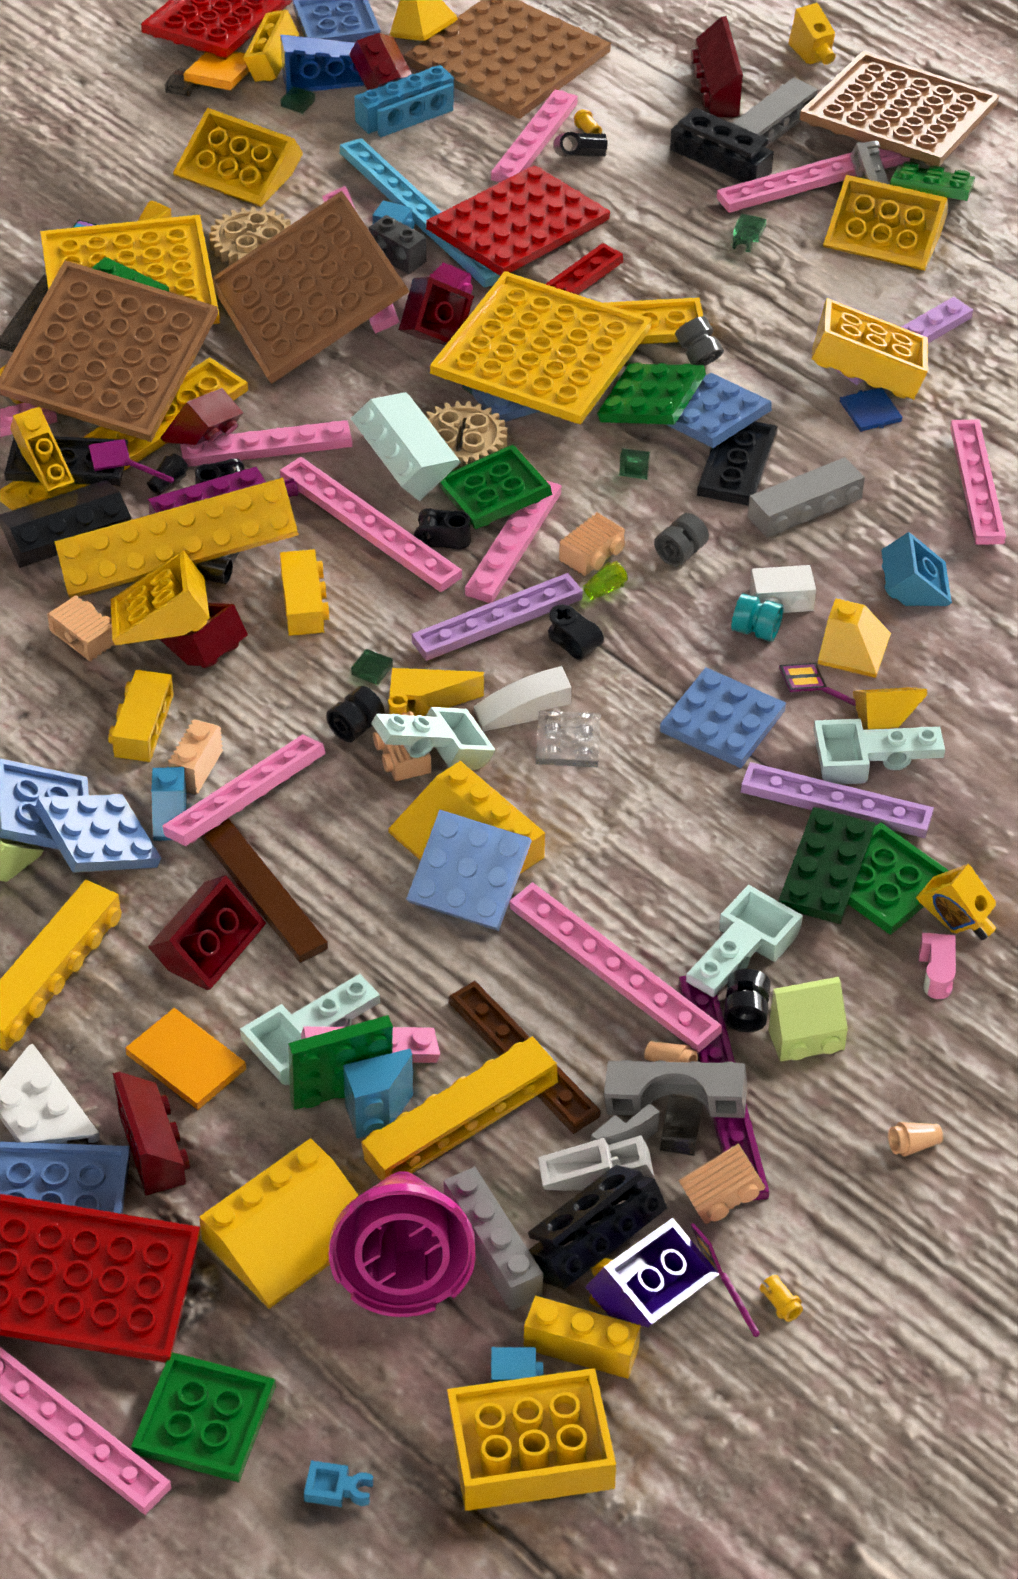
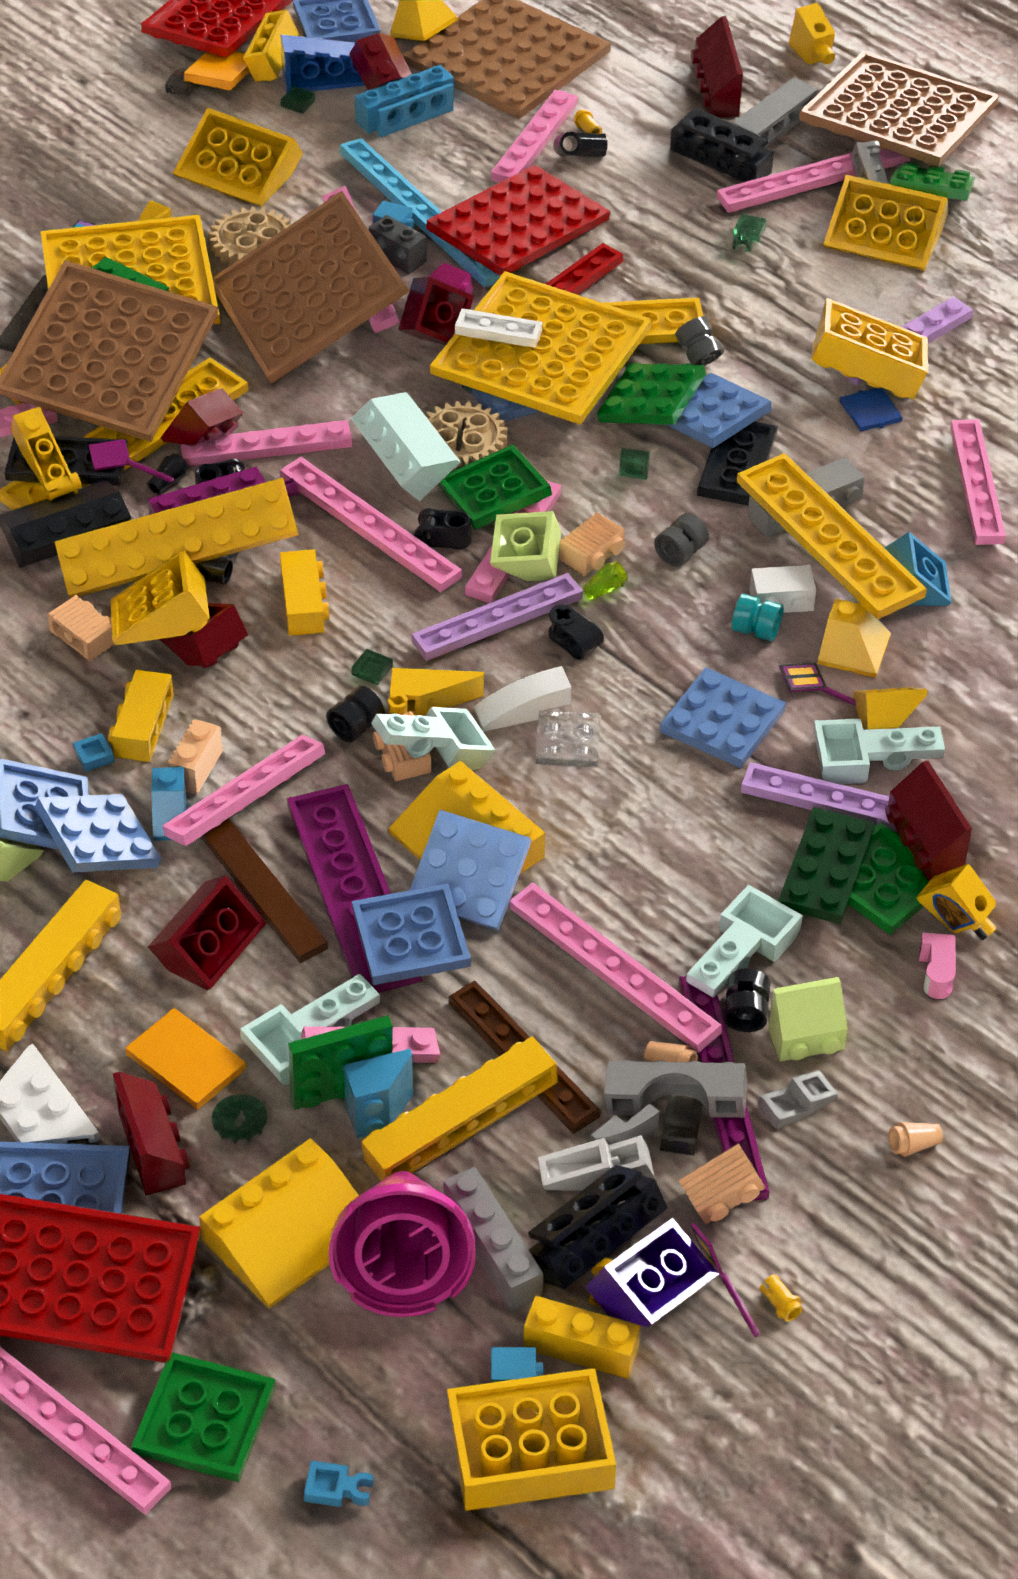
none -> yellow pin [43,471,82,501]
none -> dark azure plate [73,733,114,772]
none -> clear green gear [212,1094,267,1144]
none -> magenta plate [287,784,423,993]
none -> medium blue plate [352,883,471,985]
none -> white plate [455,308,542,348]
none -> yellowish green slope [490,511,561,581]
none -> yellow plate [737,453,927,620]
none -> light grey slope [757,1070,838,1129]
none -> dark red slope [885,760,972,881]

